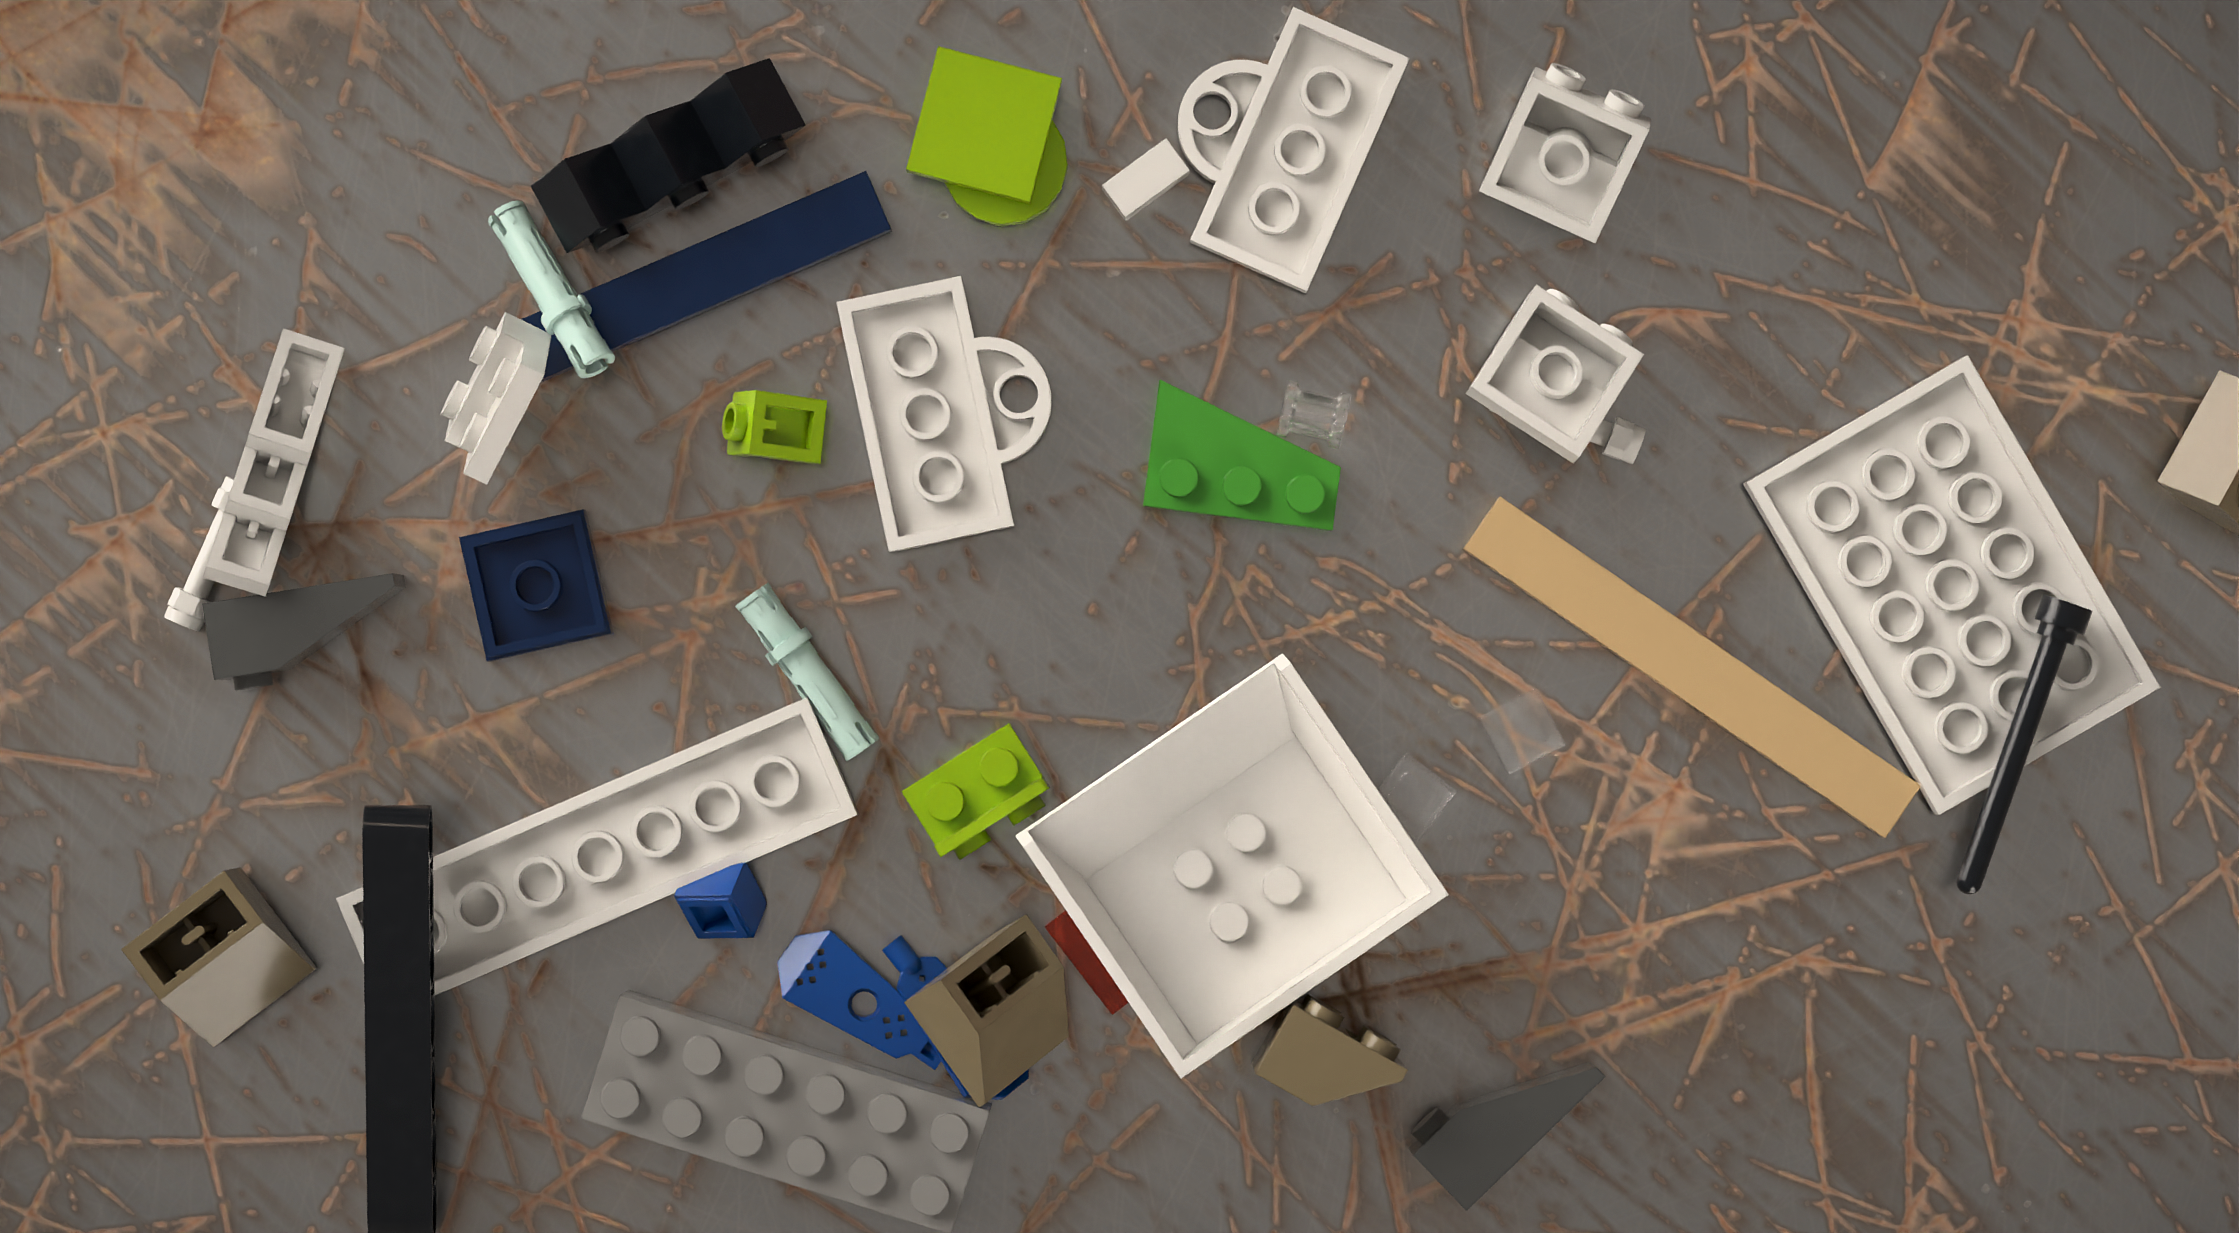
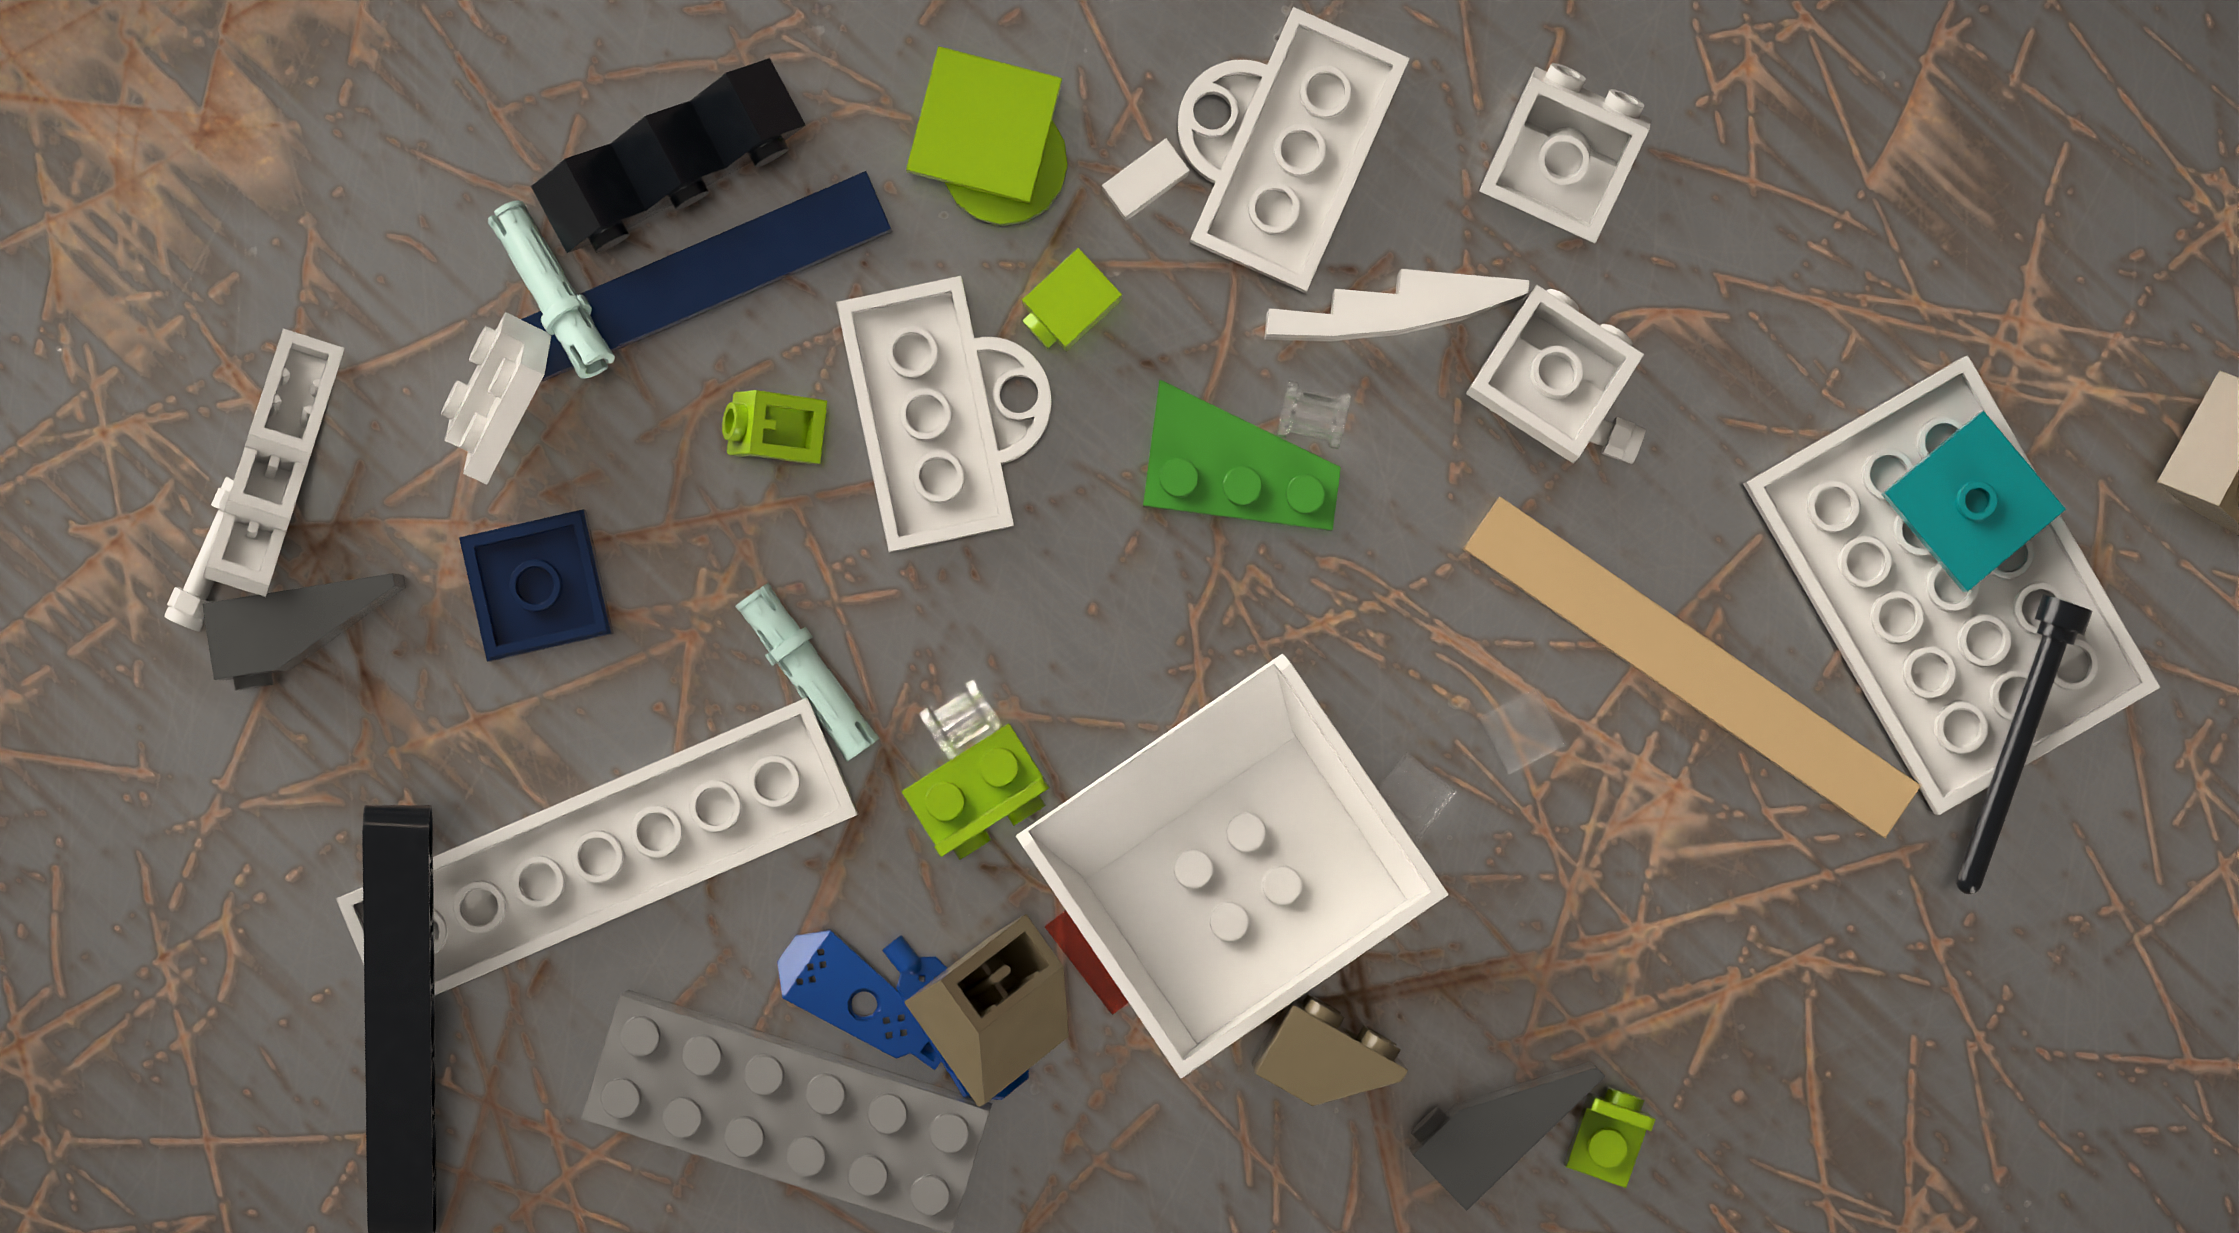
dark tan slope [121,867,317,1047] -> none
blue slope [674,863,767,939] -> none
none -> clear bush [919,679,1003,760]
none -> lime brick [1022,248,1122,352]
none -> white slope [1264,269,1529,341]
none -> lime bracket [1563,1087,1656,1188]
none -> teal plate [1881,411,2066,592]

